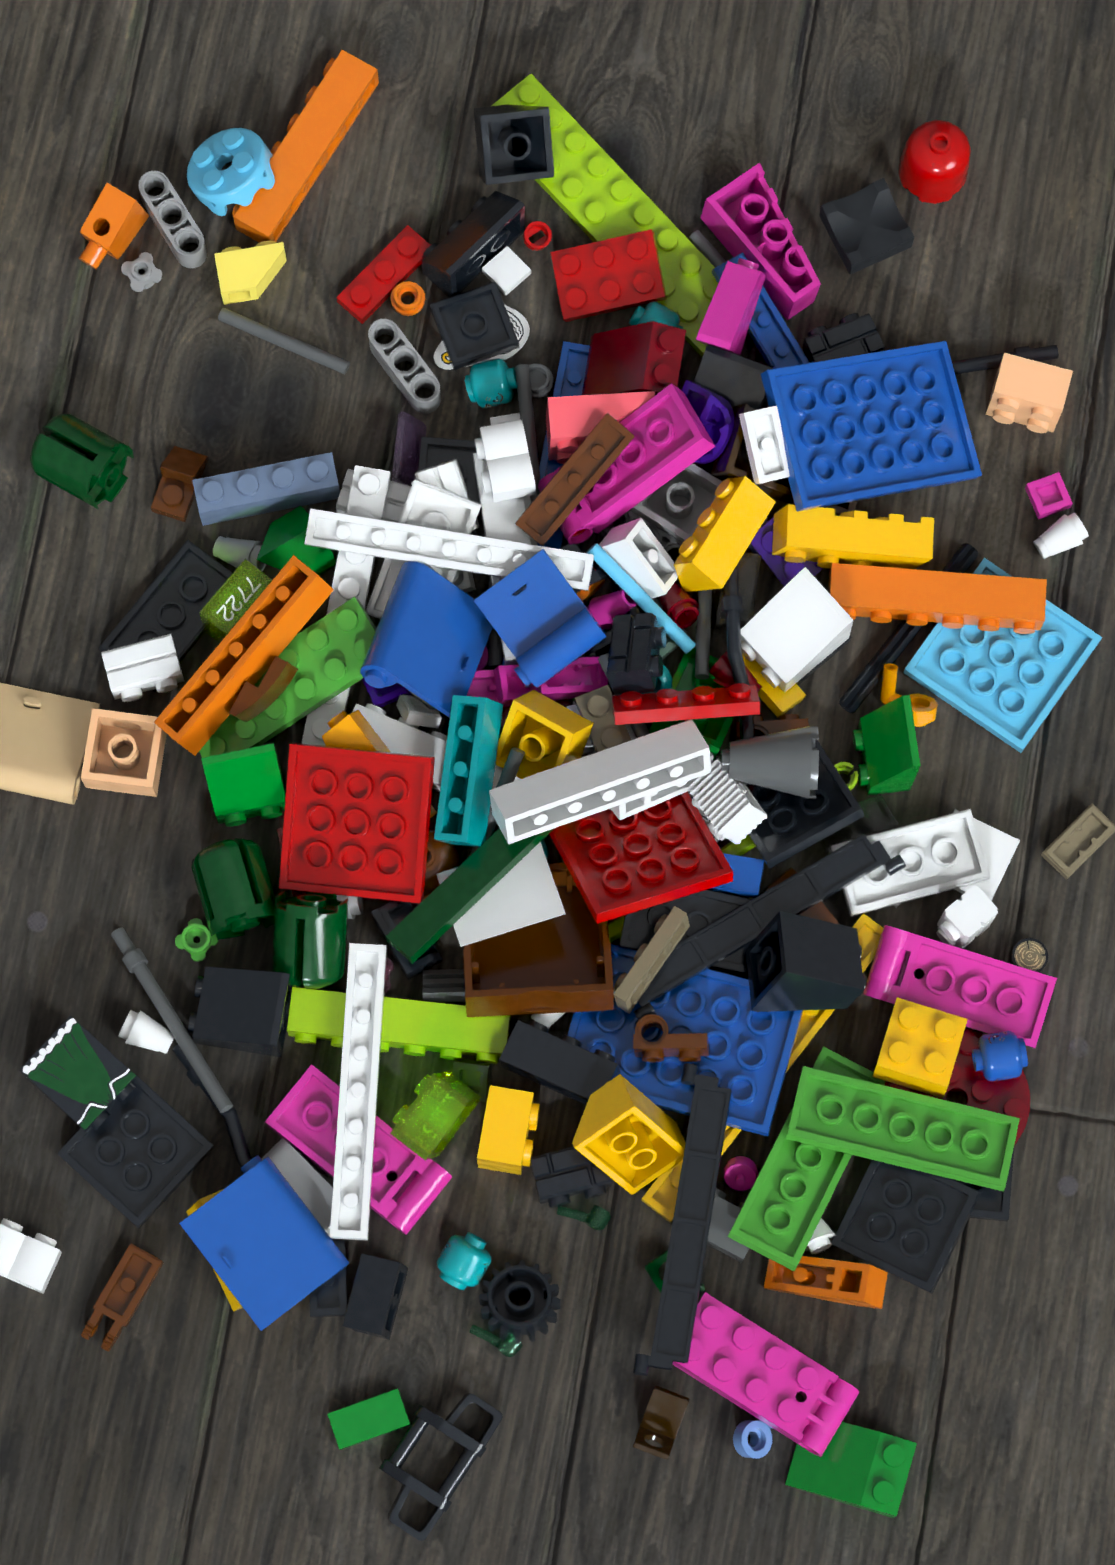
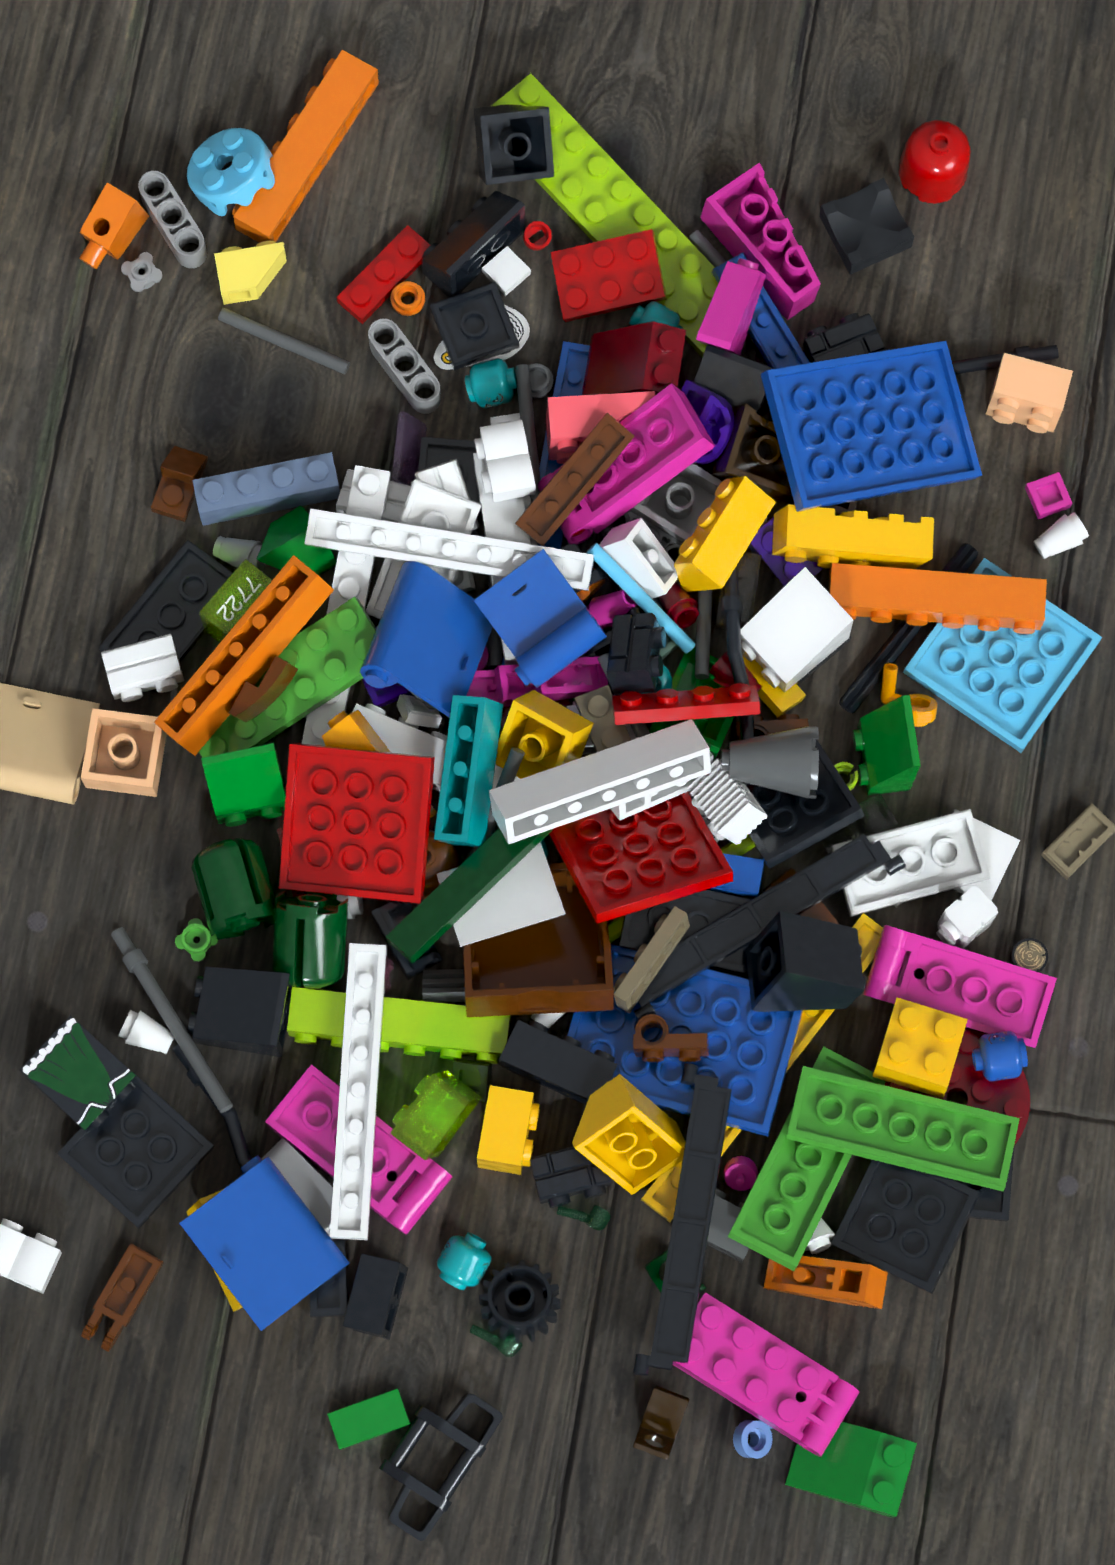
dark green cylinder [30,414,134,509] -> none
white plate [739,405,790,485] -> none

